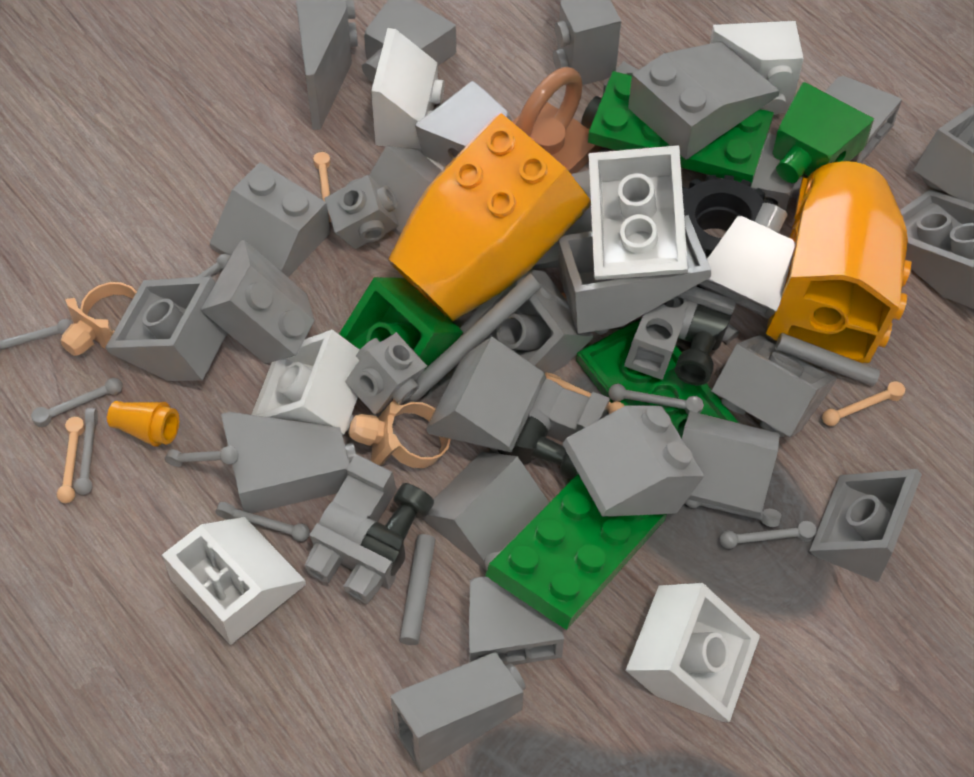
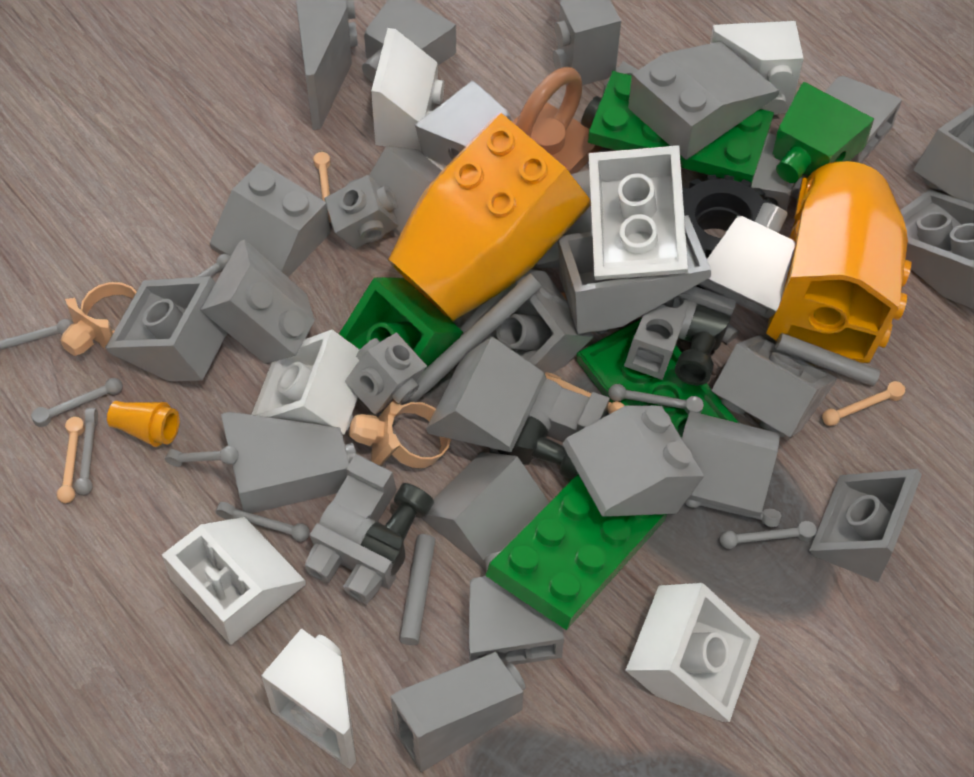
none -> white slope [261,629,356,769]

